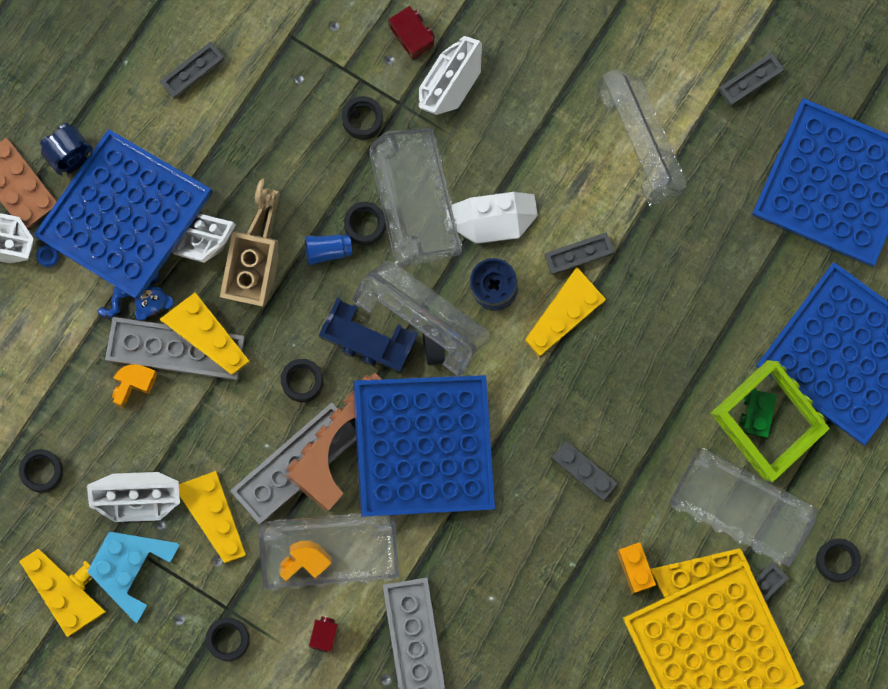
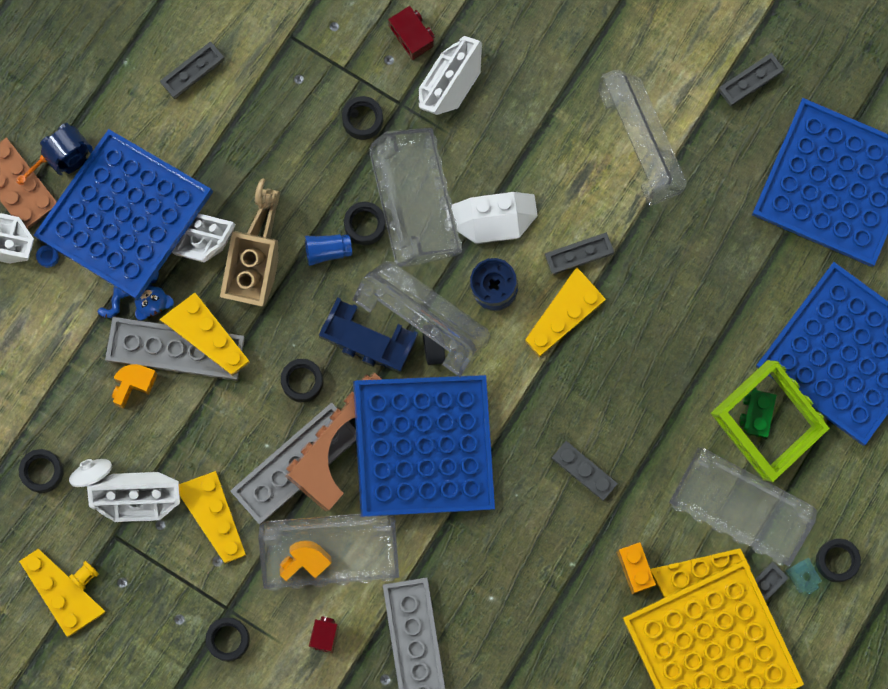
medium azure wing [87,532,180,623] -> none
none -> orange hinge [16,155,47,185]
none -> white dish [69,459,112,487]
none -> clear light blue brick [786,557,822,594]

